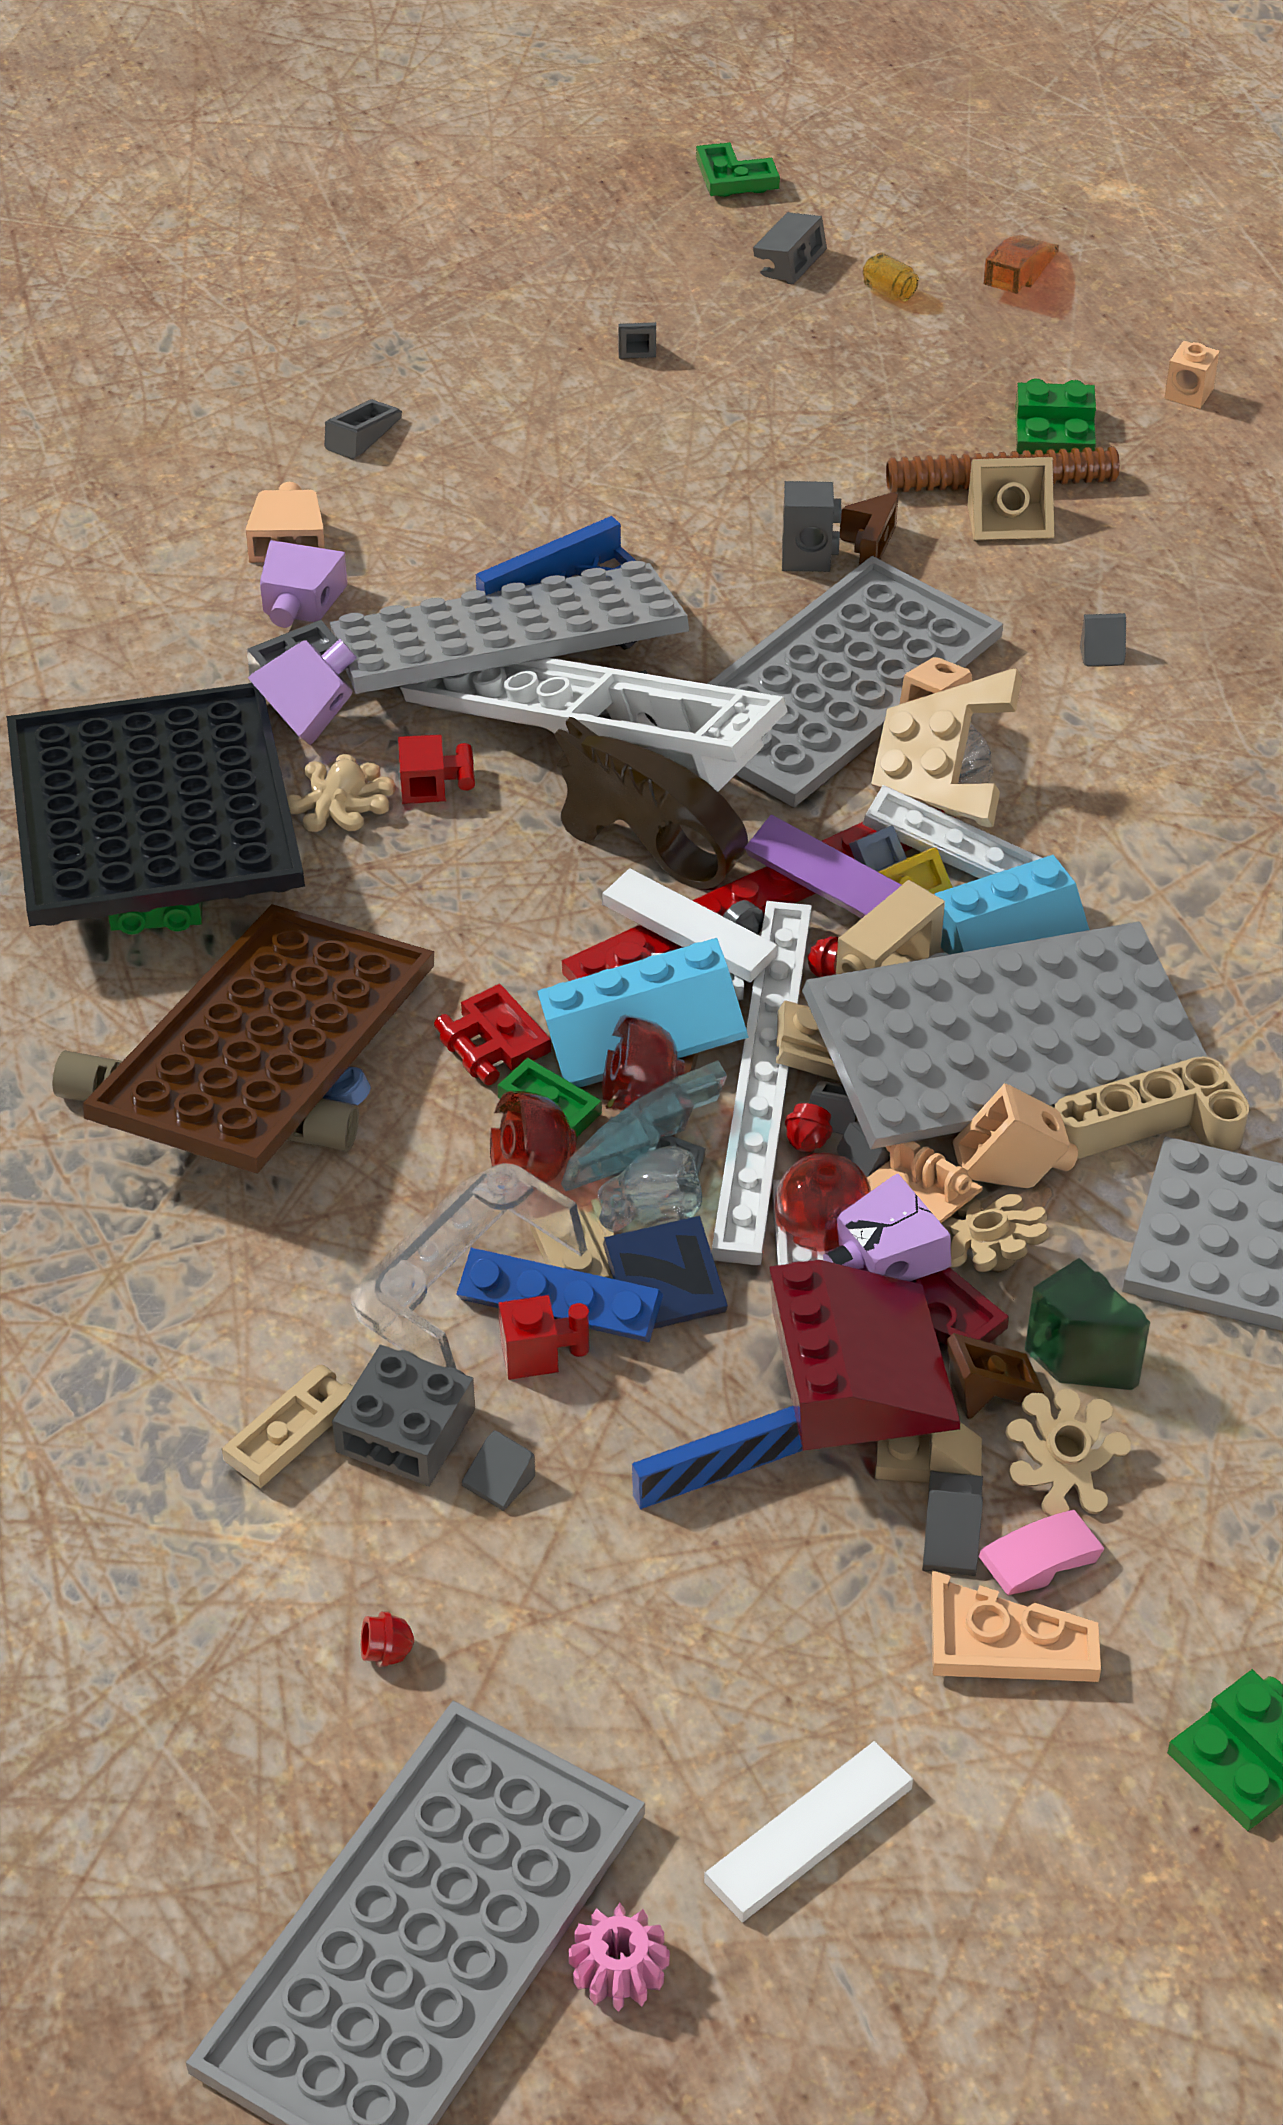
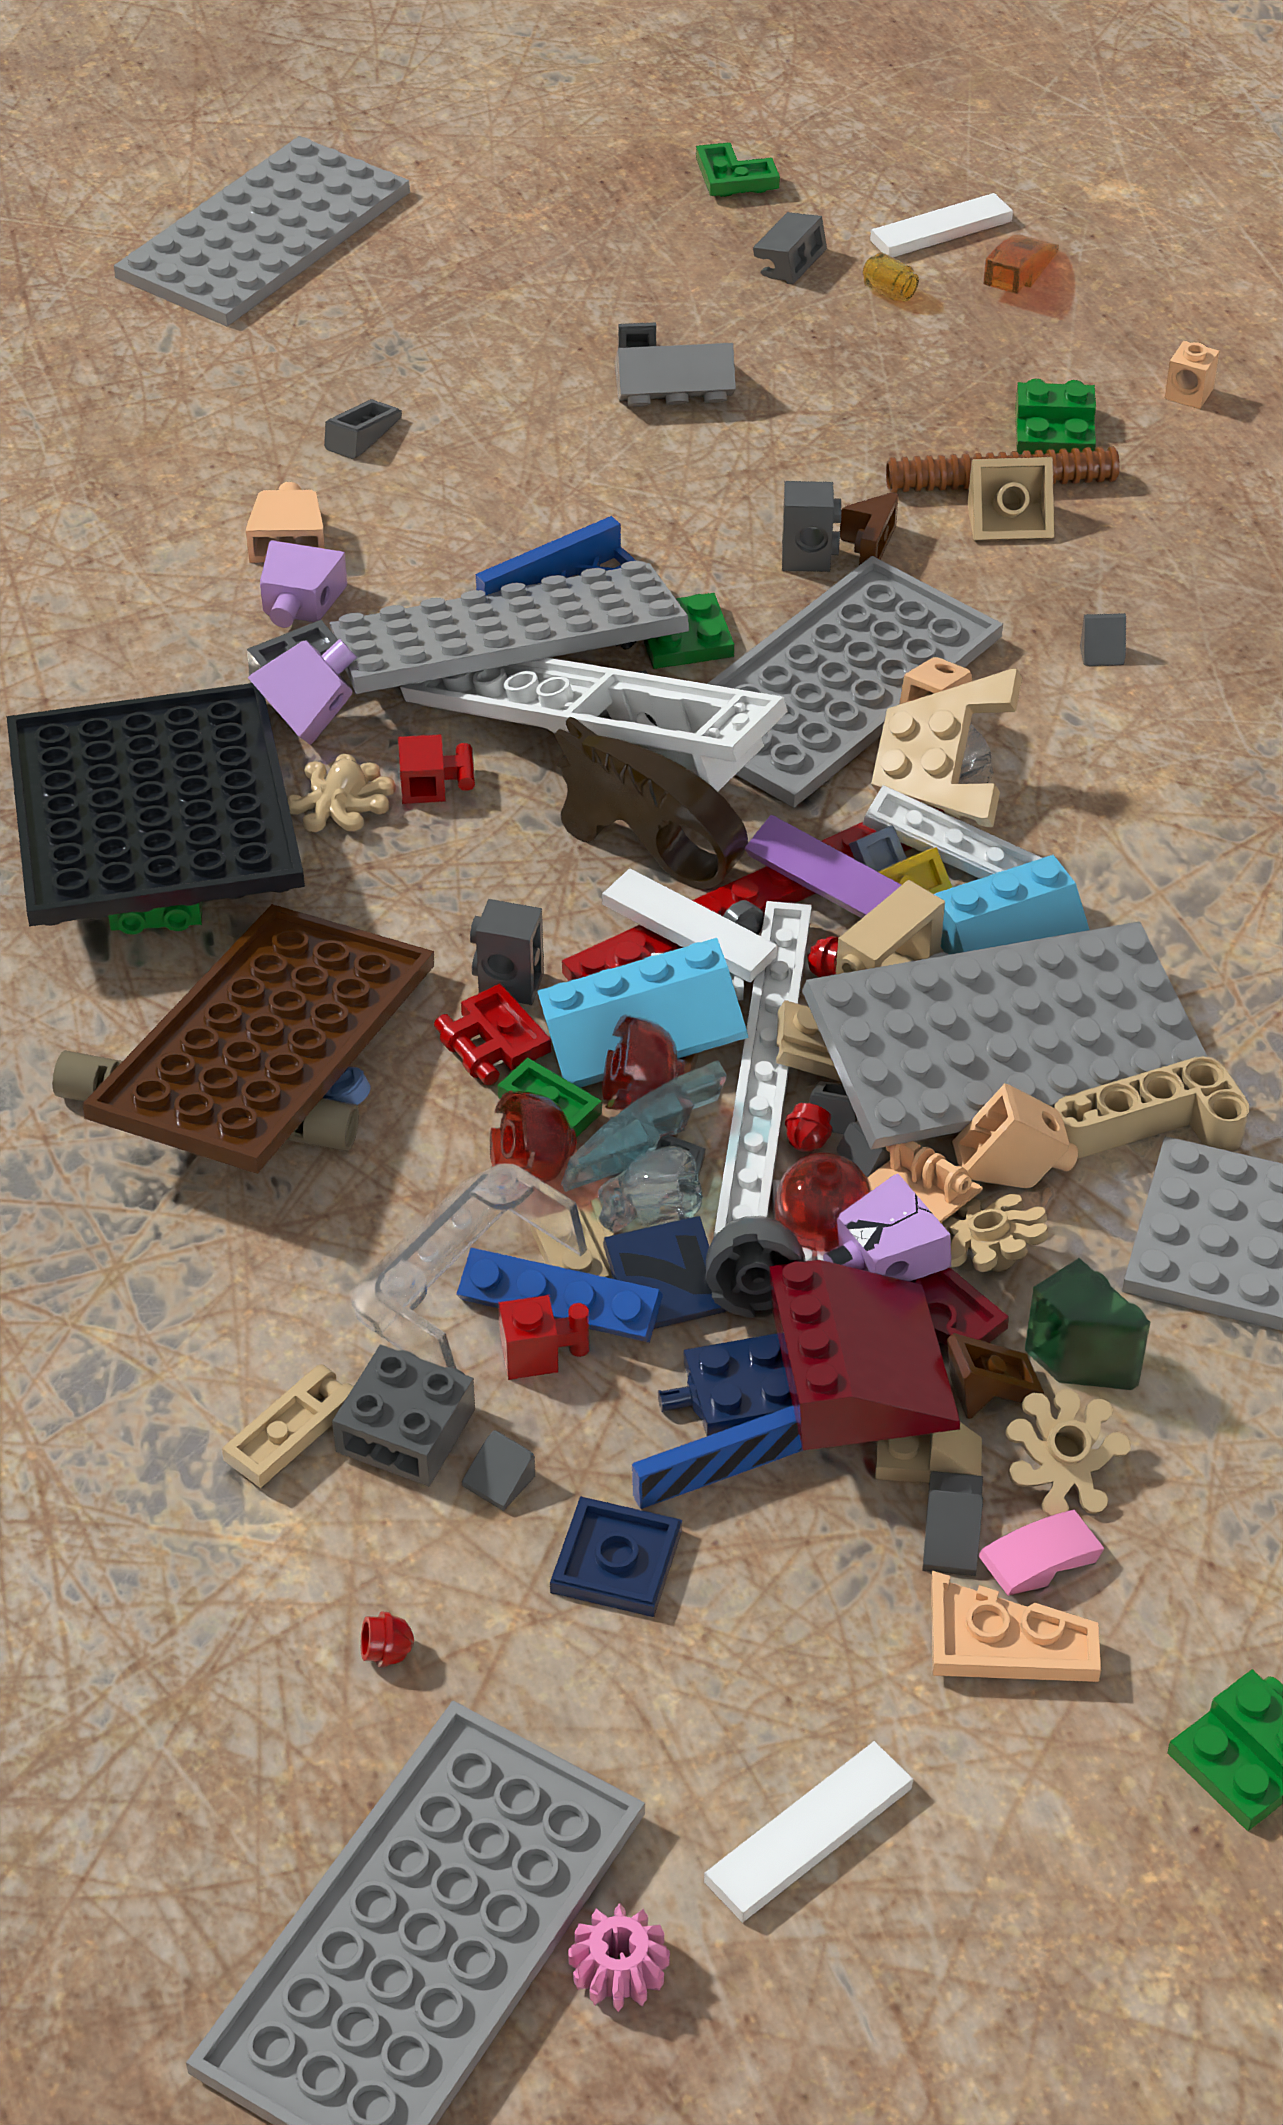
none -> light grey plate [114,136,410,326]
none -> dark grey brick [470,899,544,1005]
none -> dark blue tile [550,1496,683,1617]
none -> light grey slope [614,343,736,406]
none -> green plate [644,593,735,669]
none -> dark blue plate [658,1333,793,1436]
none -> dark grey cylinder [706,1216,805,1318]
none -> white tile [870,193,1013,259]

